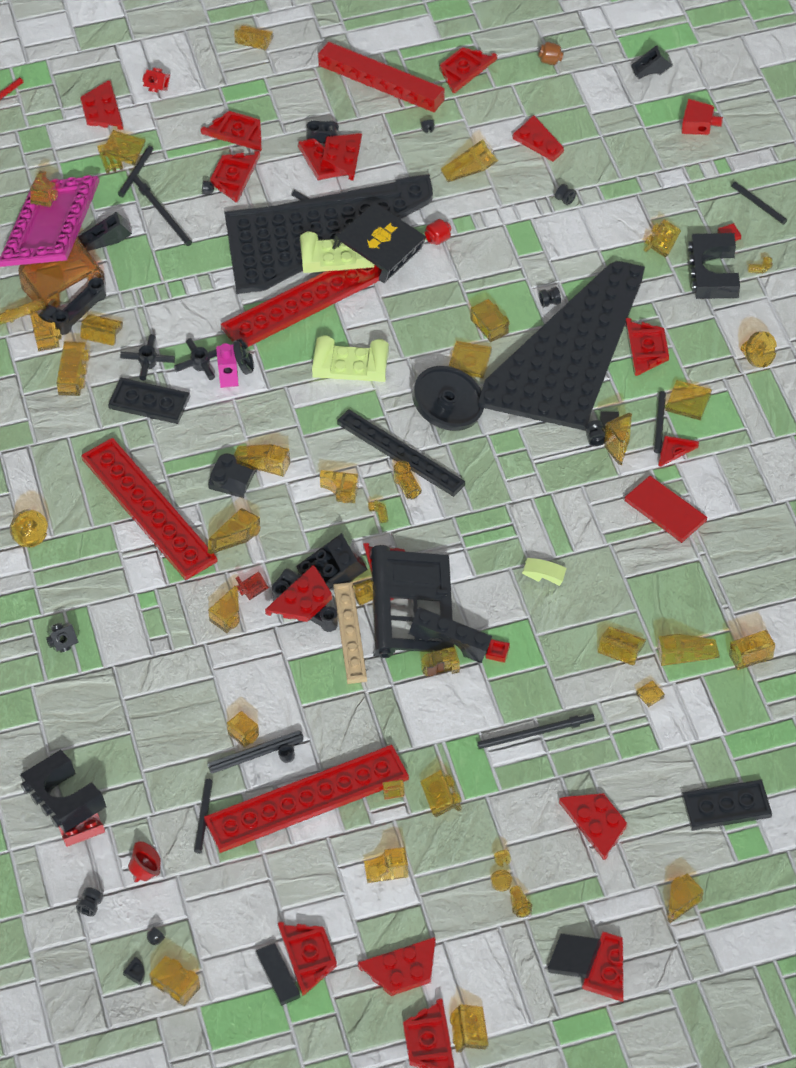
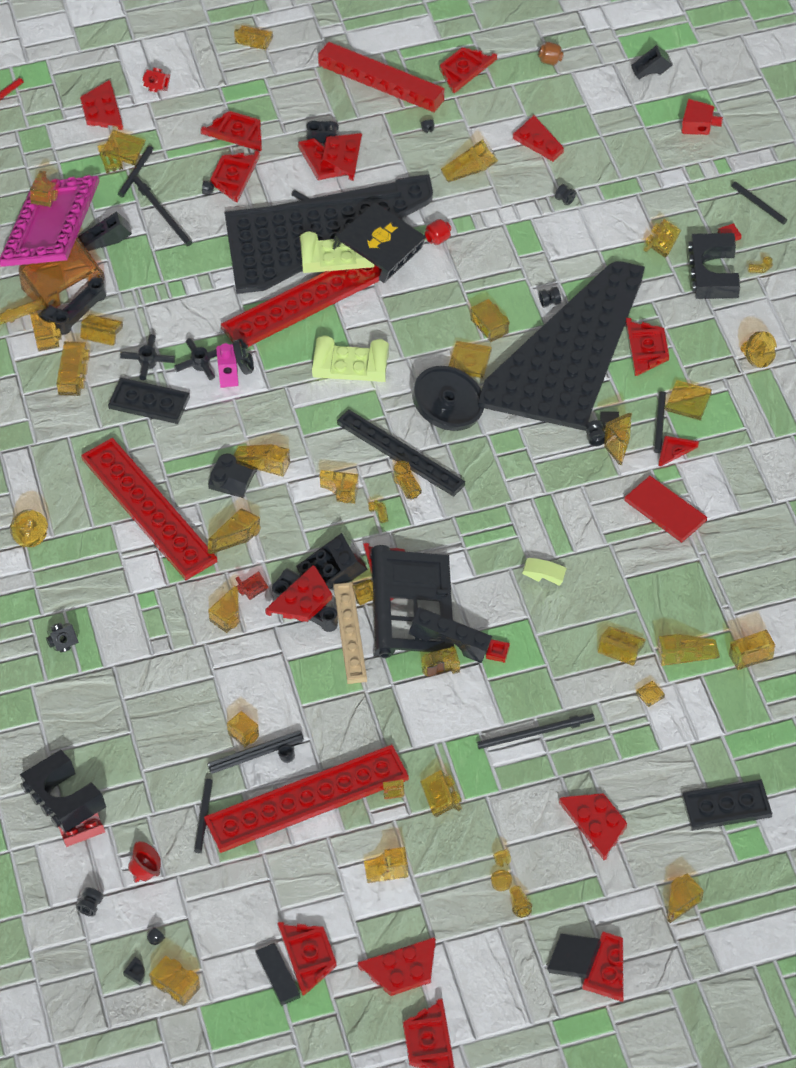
clear yellow bracket [450,1004,489,1053] -> none

